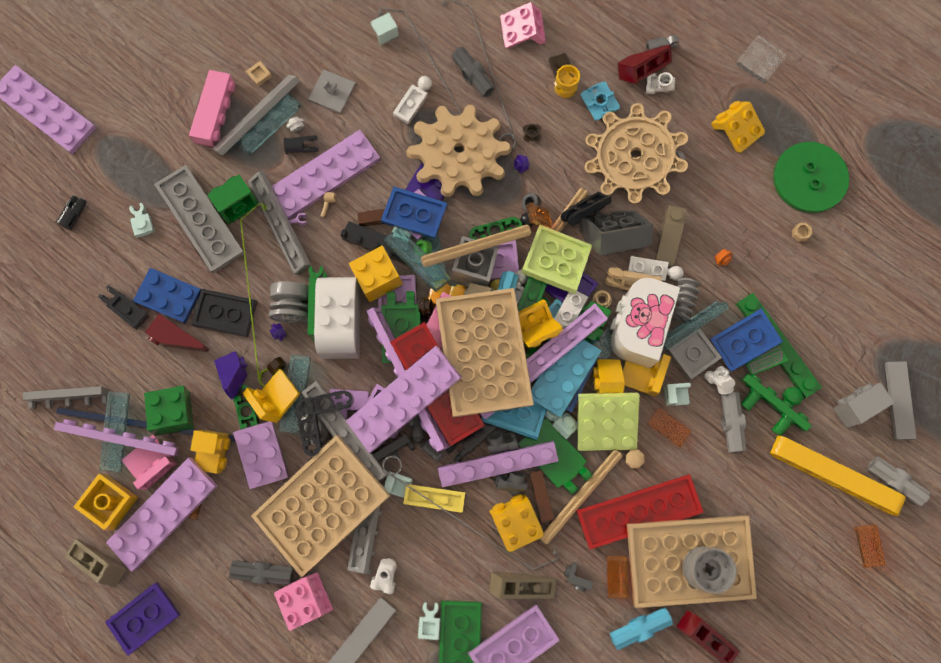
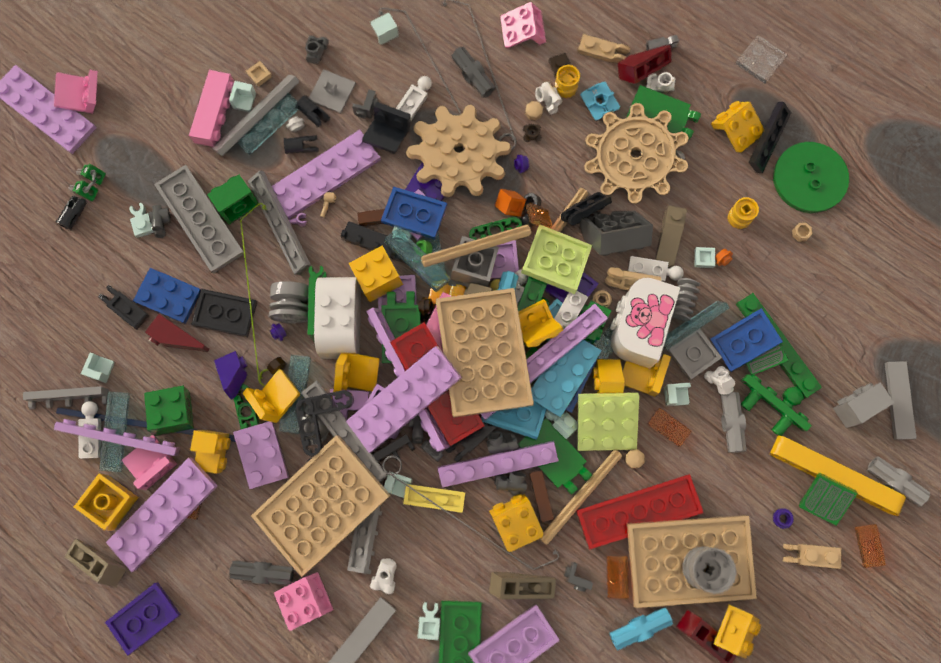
none -> bright pink bracket [54,70,97,114]
none -> green piece [69,163,106,202]
none -> white plate [78,401,101,459]
none -> light aqua panel [81,353,115,383]
none -> dark grey plate [149,205,171,238]
none -> light aqua panel [229,81,256,112]
none -> black hinge [296,95,330,127]
none -> dark grey plate [305,36,329,64]
none -> yellow bracket [333,353,380,392]
none -> dark grey bracket [352,89,379,119]
none -> black bracket [362,102,411,154]
none -> orange panel [495,189,526,217]
none -> tan tile [525,101,543,120]
none -> white plate [535,82,562,114]
none -> tan hinge [578,34,631,63]
none -> green tile [626,85,701,140]
none -> light aqua plate [694,247,715,268]
none -> yellow bracket [714,605,761,659]
none -> yellow wheel [728,197,759,229]
none -> black plate [748,102,791,173]
none -> dark purple plate [773,508,794,529]
none -> tan hinge [783,544,841,569]
none -> green tile [799,473,858,526]

